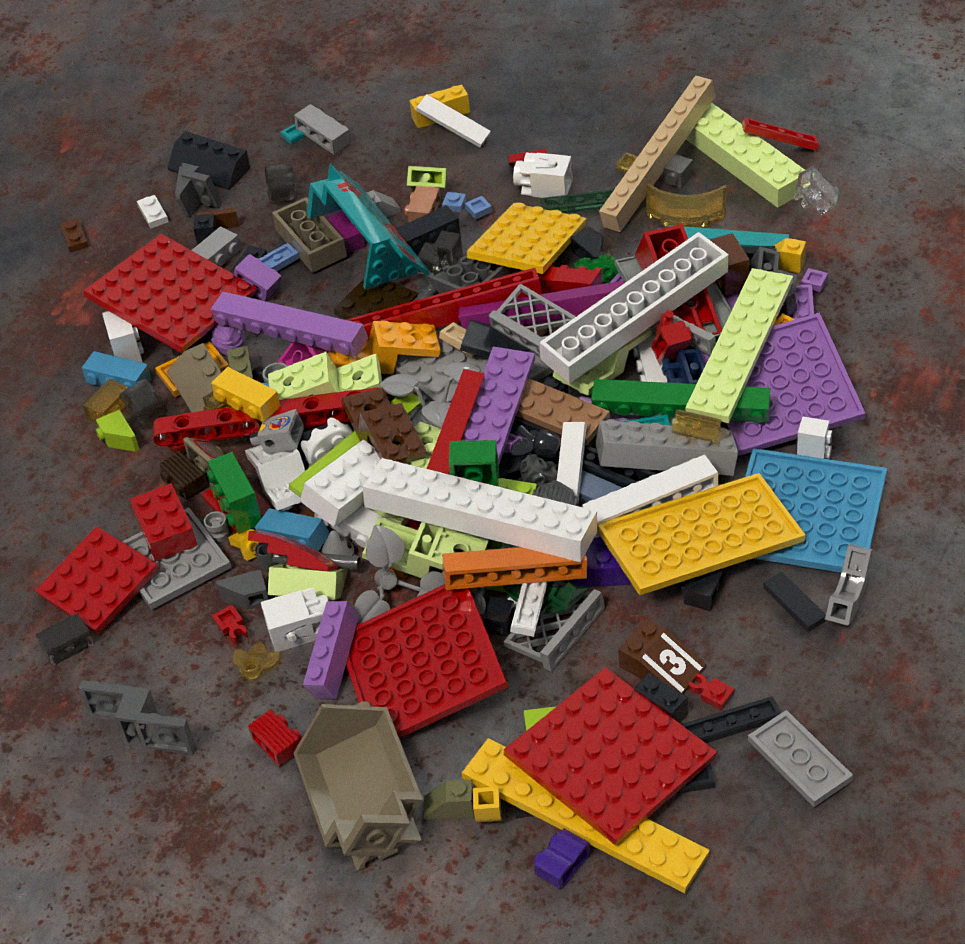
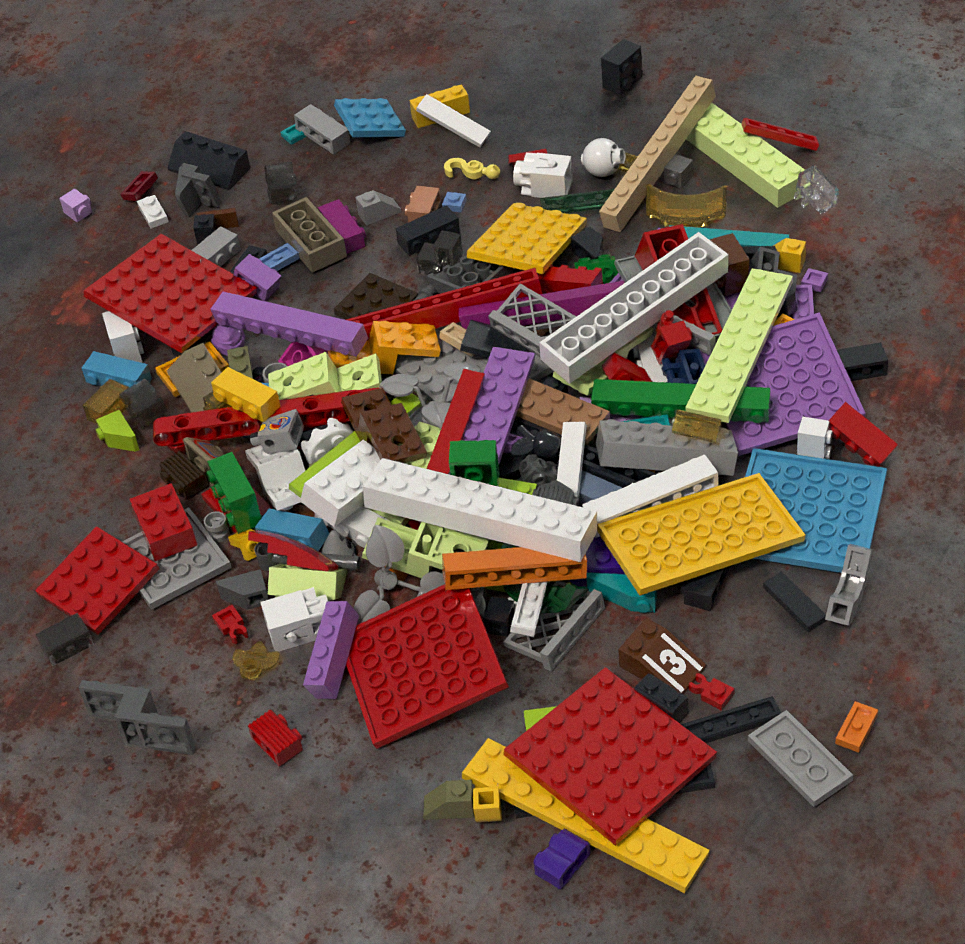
reddish brown plate [60,219,88,253] -> none
dark tan panel [293,701,423,871] -> none
teal panel [306,164,431,289] -> none
lime slope [407,166,447,189] -> none
medium blue plate [465,196,492,220] -> none
none -> lavender brick [59,189,92,222]
none -> dark red plate [120,171,158,201]
none -> dark azure plate [334,98,406,137]
none -> light yellow piece [444,158,500,180]
none -> white brick [581,138,626,177]
none -> teal slope [586,573,657,613]
none -> black brick [601,39,643,95]
none -> red brick [602,352,653,382]
none -> red brick [828,402,898,467]
none -> orange plate [835,701,878,753]
none -> black brick [837,342,888,381]

